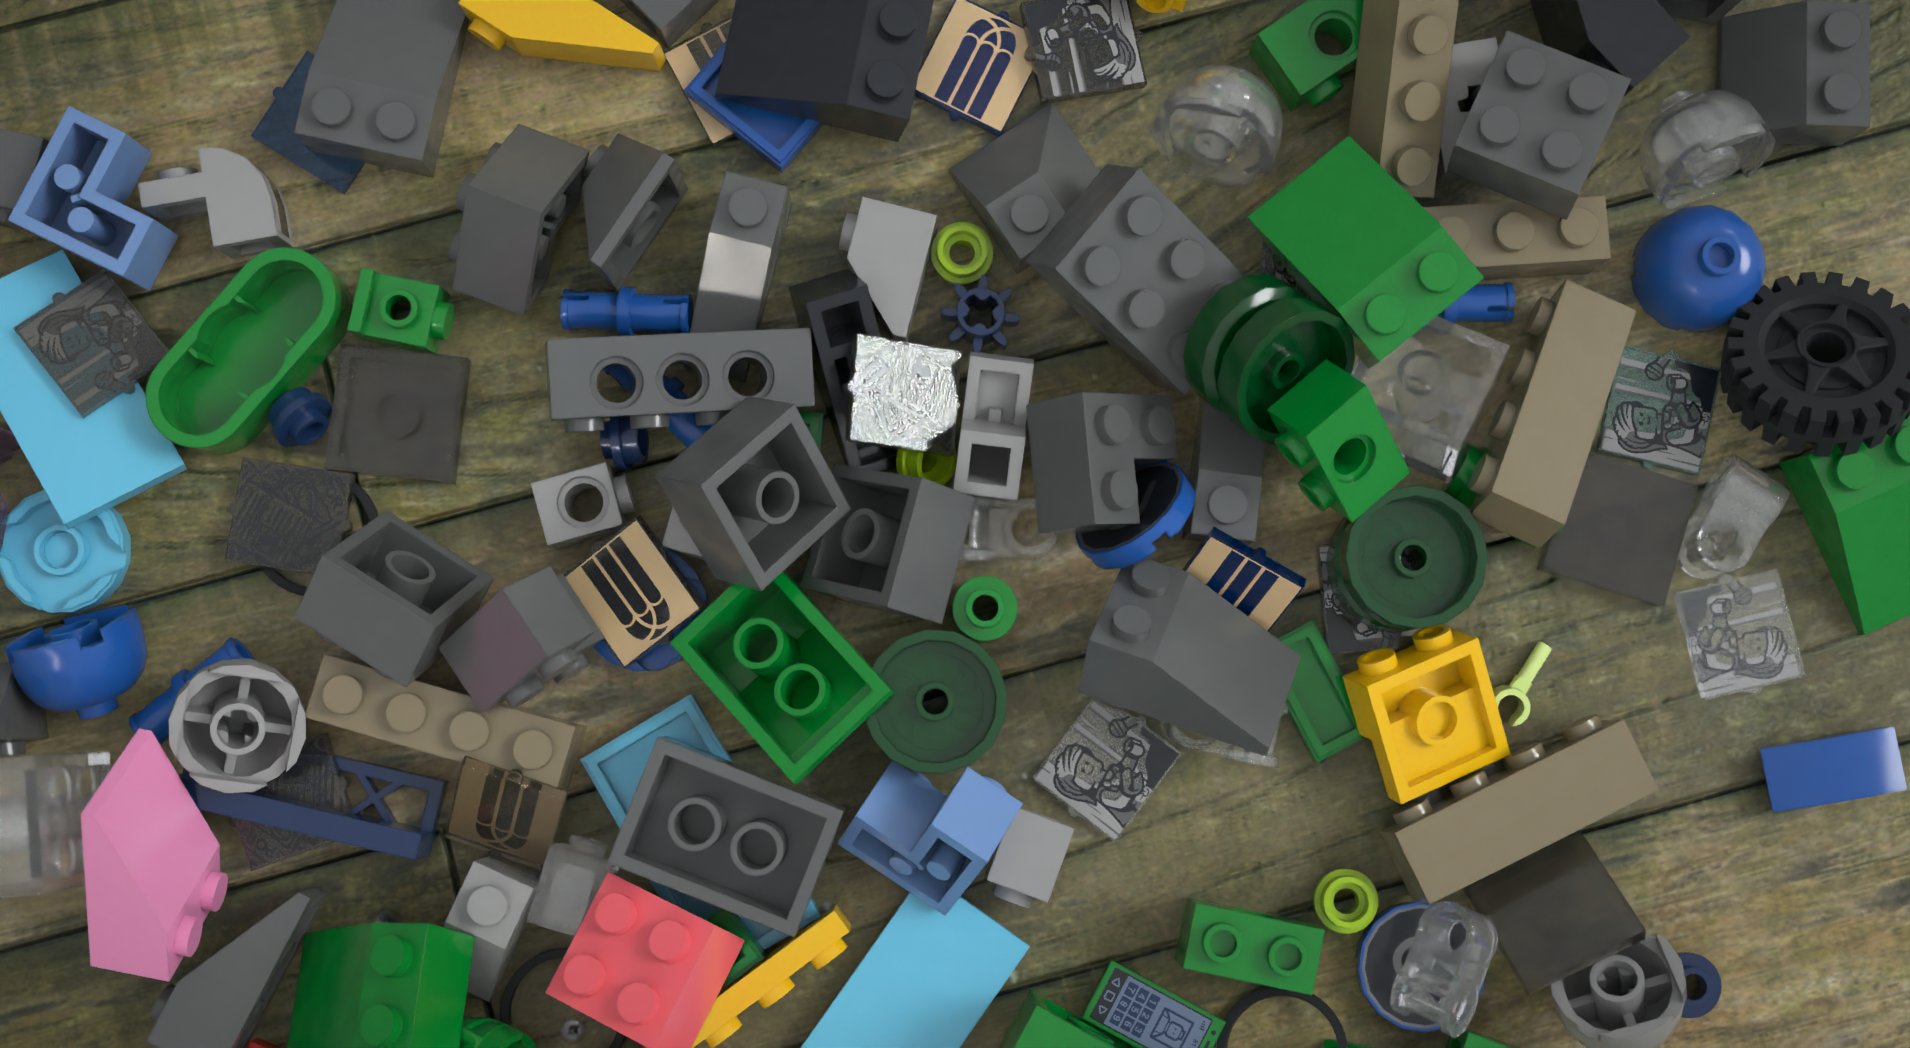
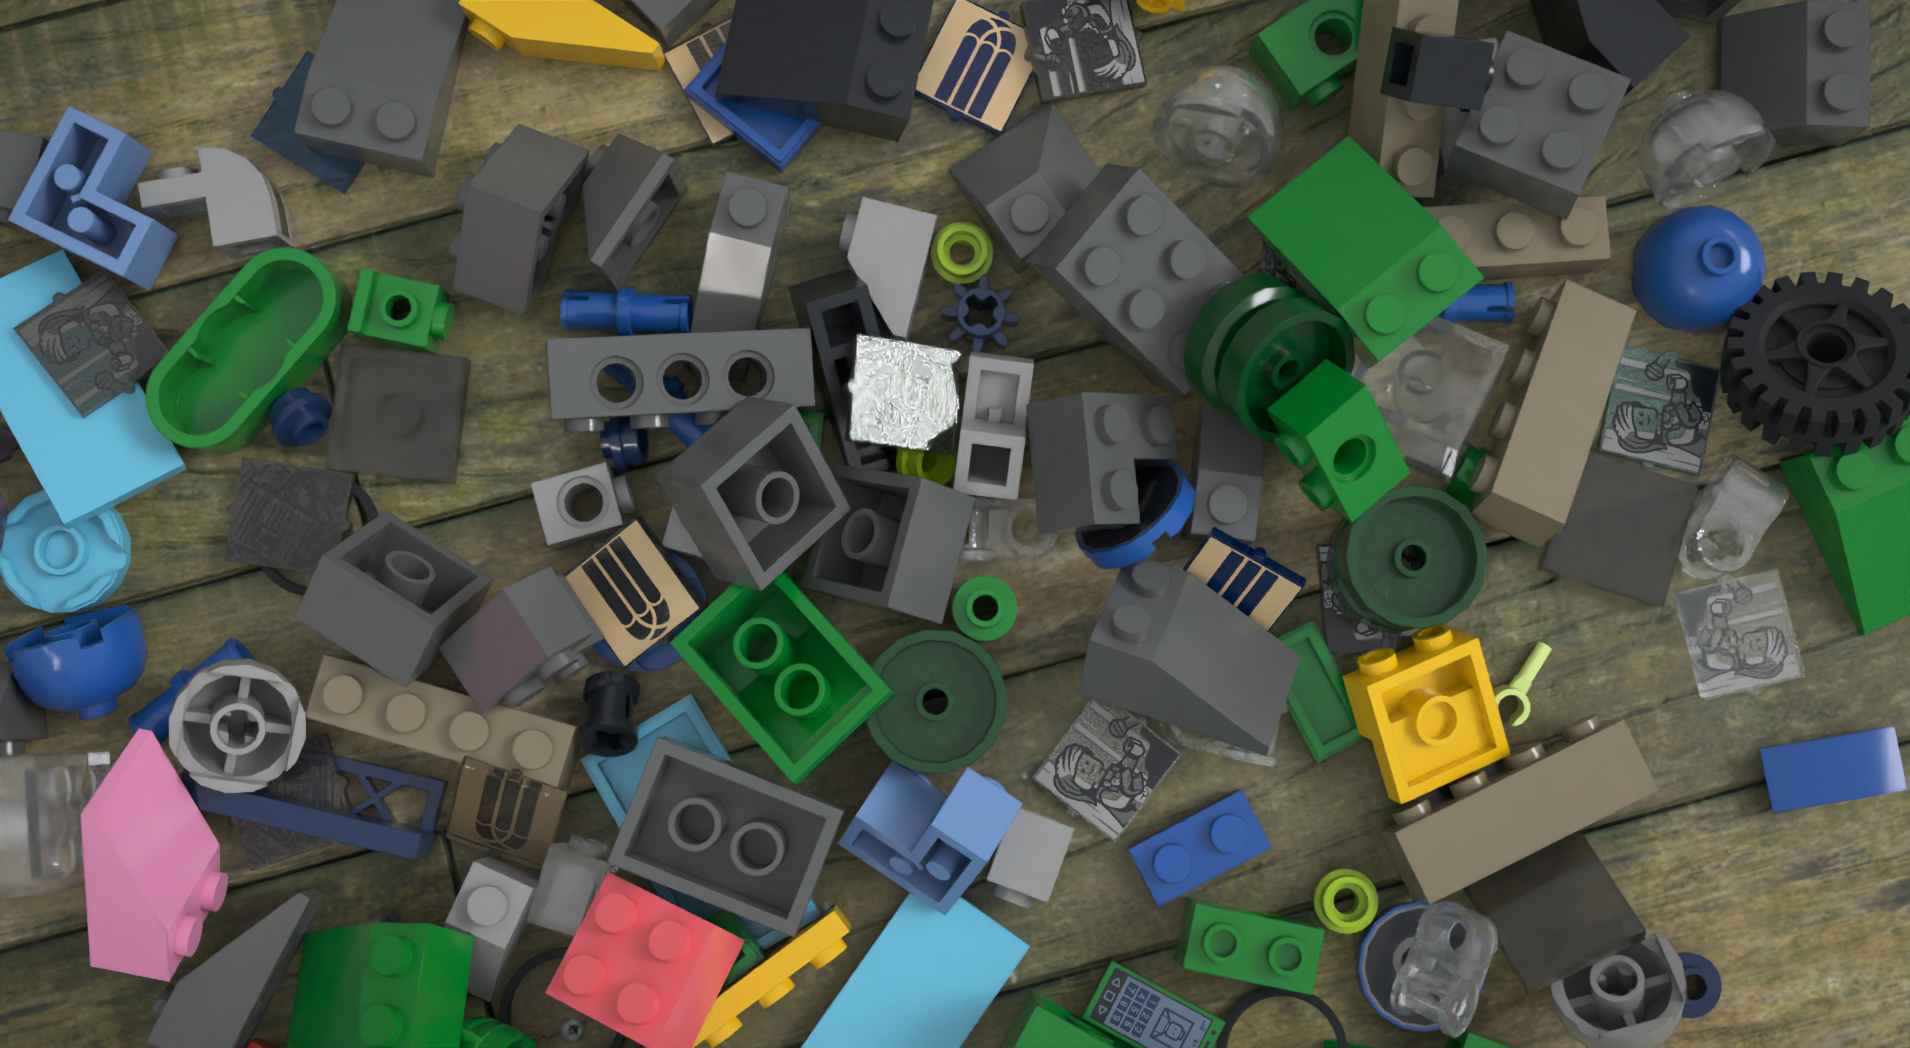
none -> black bush [579,671,640,757]
none -> blue plate [1127,789,1272,907]
none -> black brick [1380,27,1495,111]

